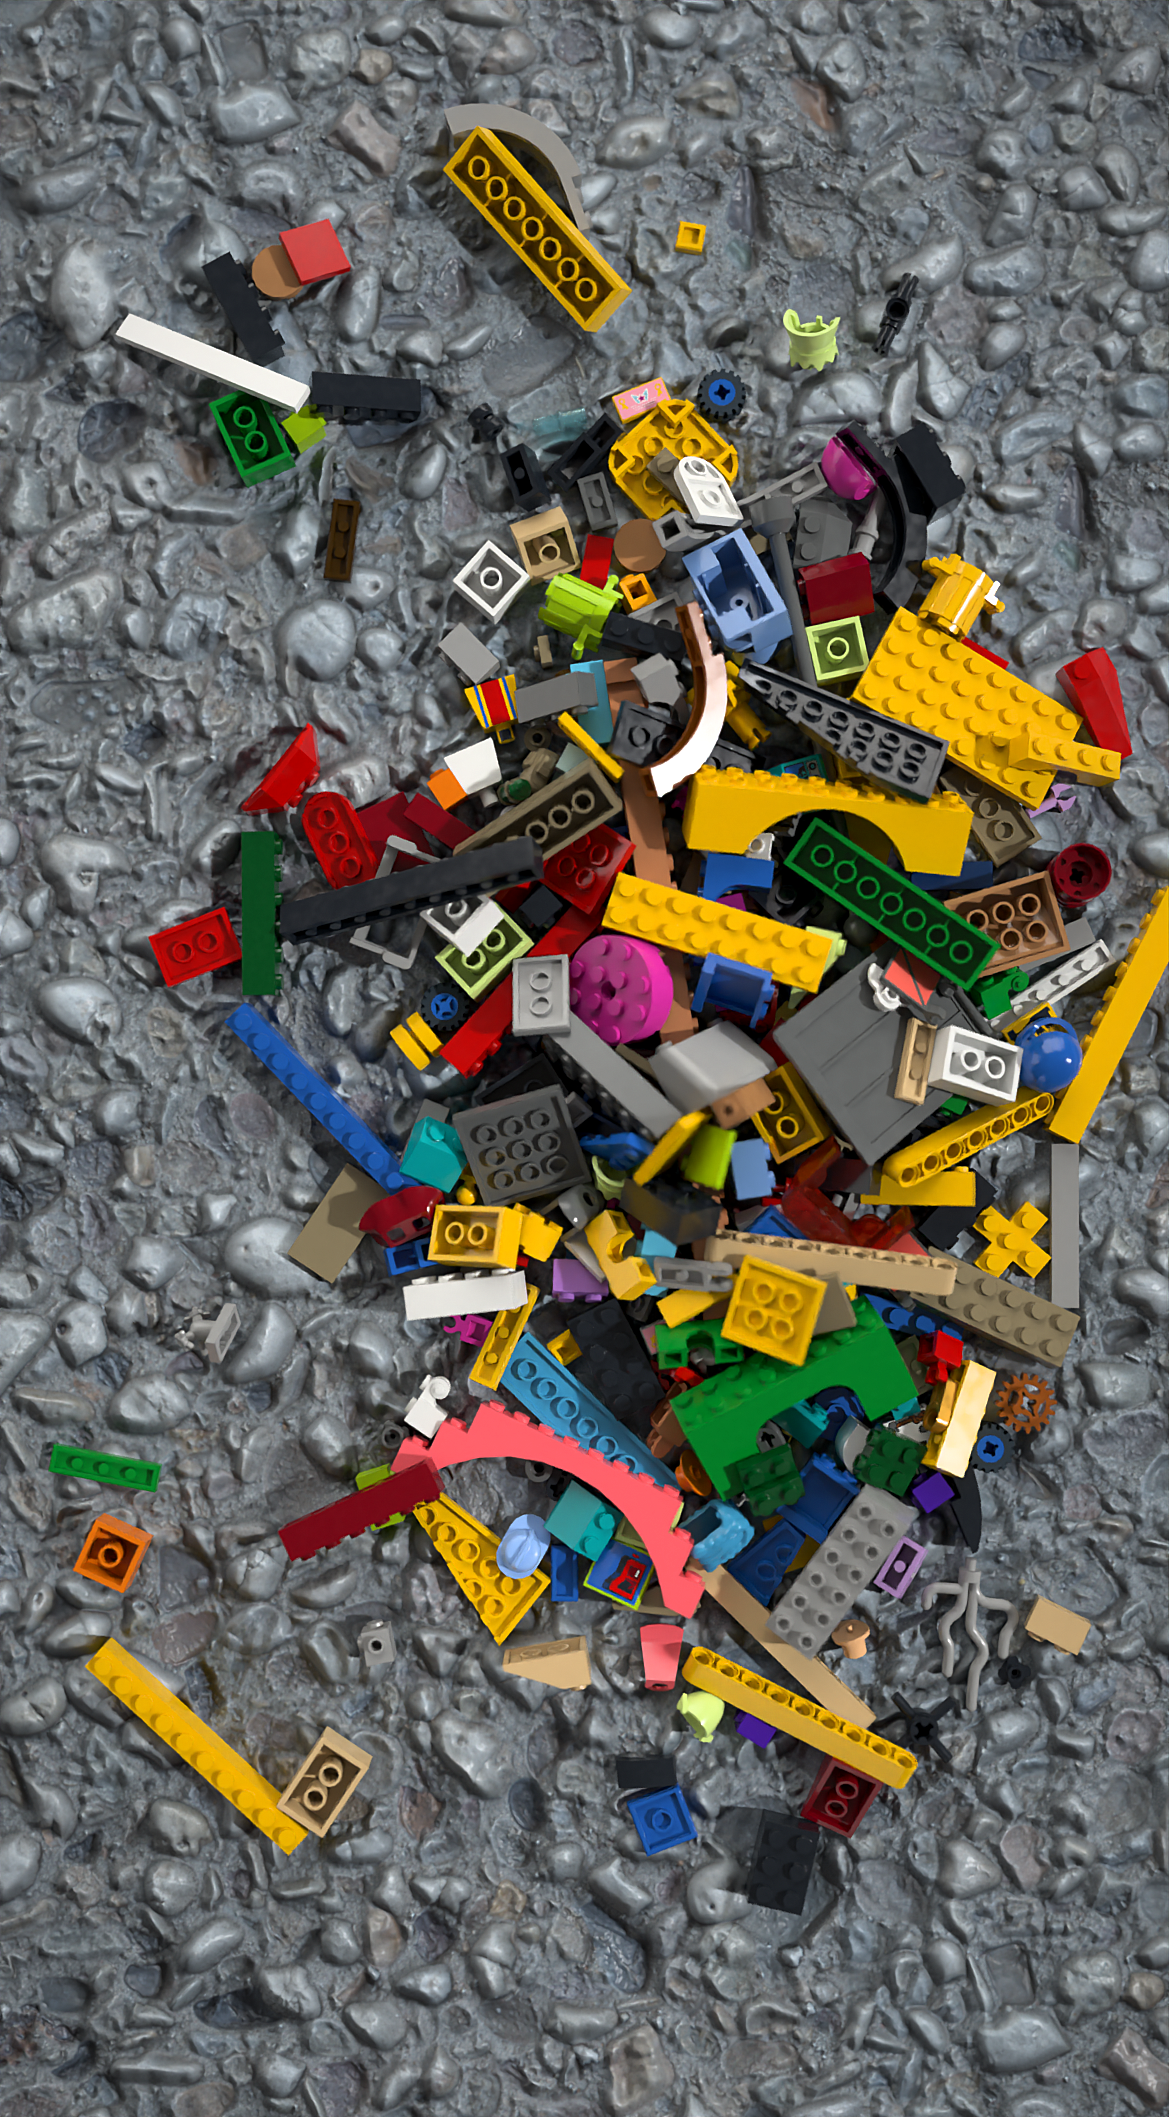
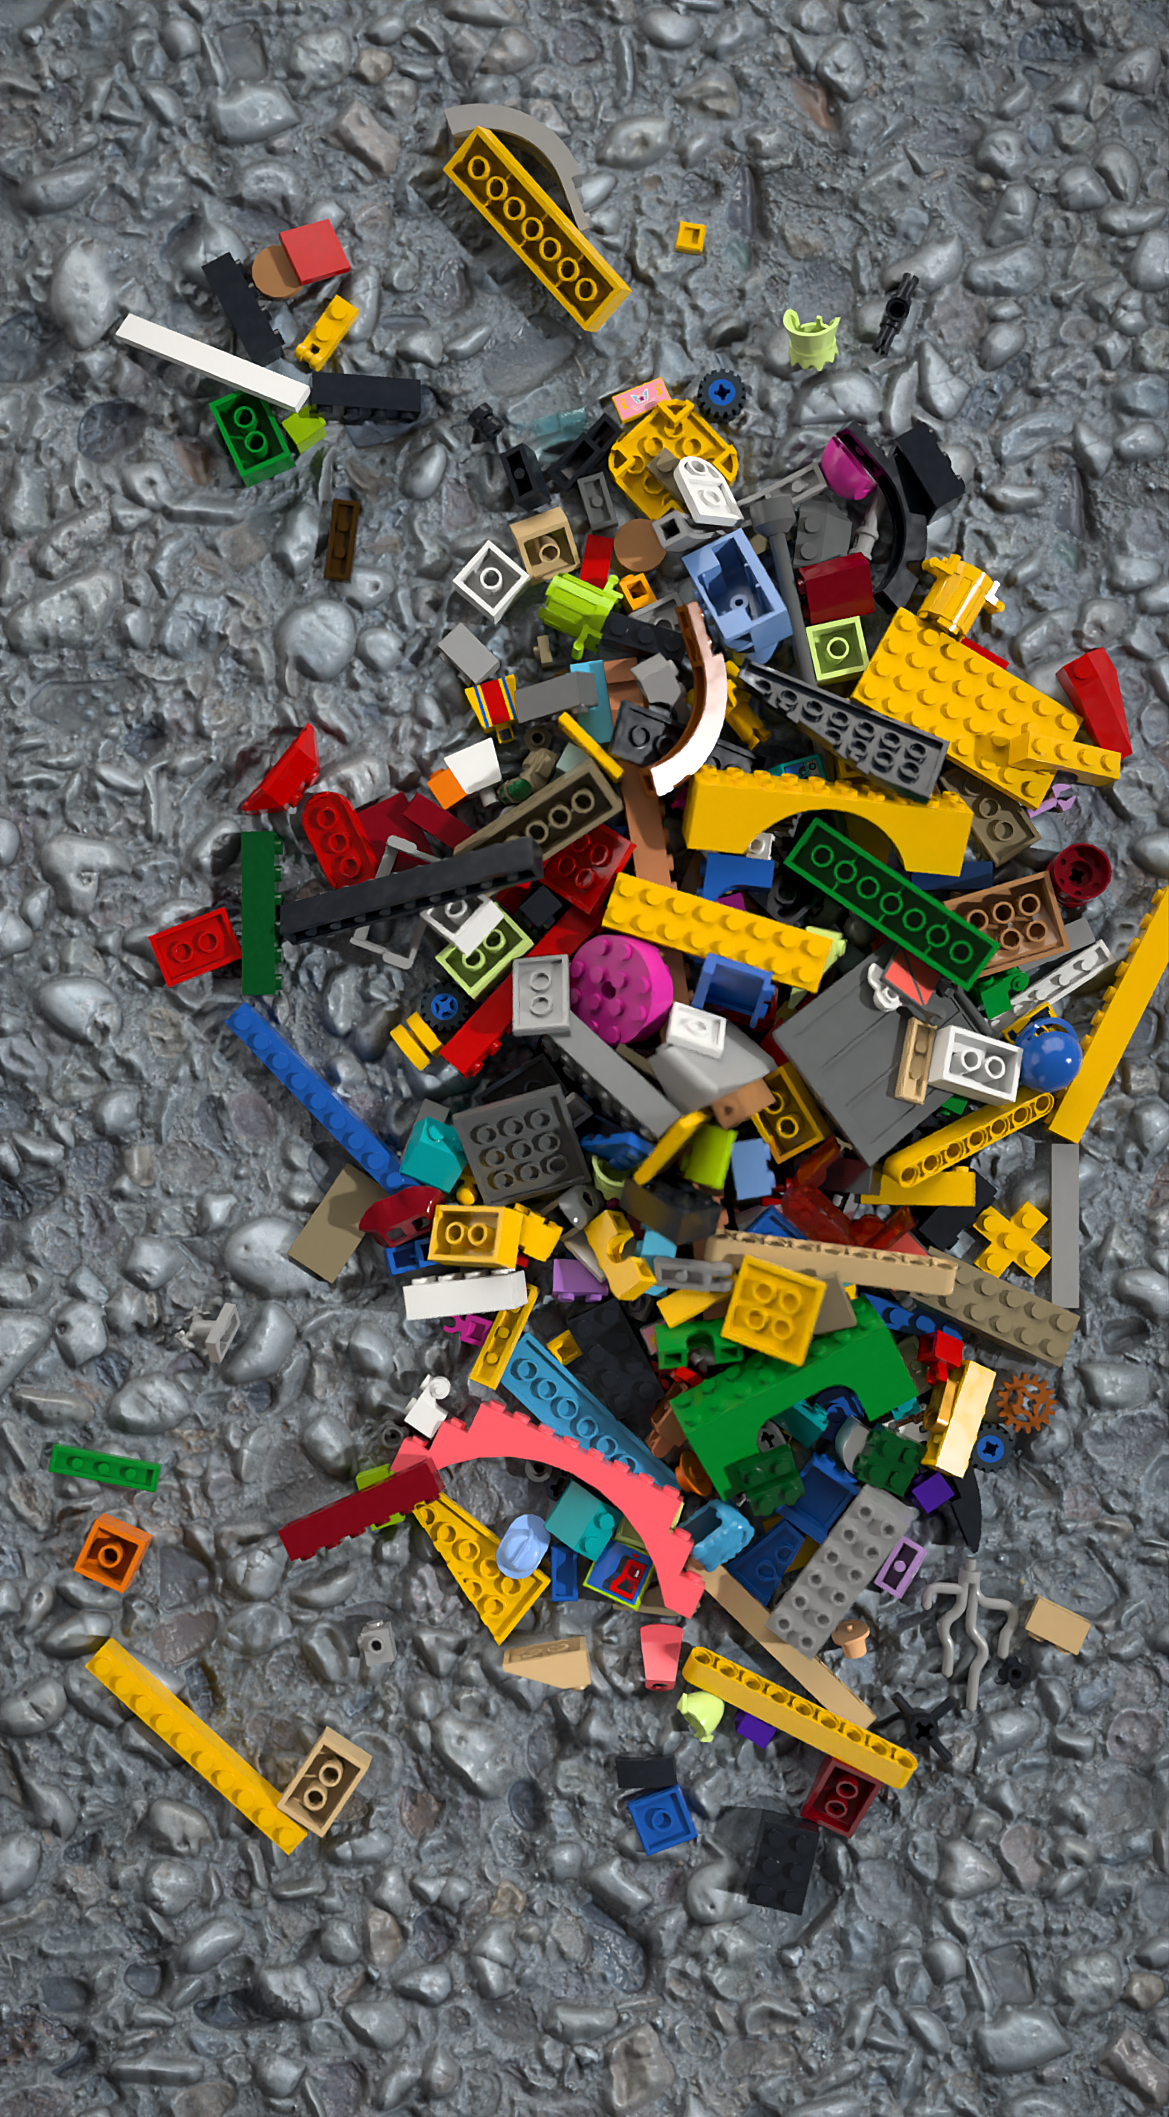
none -> yellow plate [294,294,360,372]
none -> white tile [666,1002,726,1059]

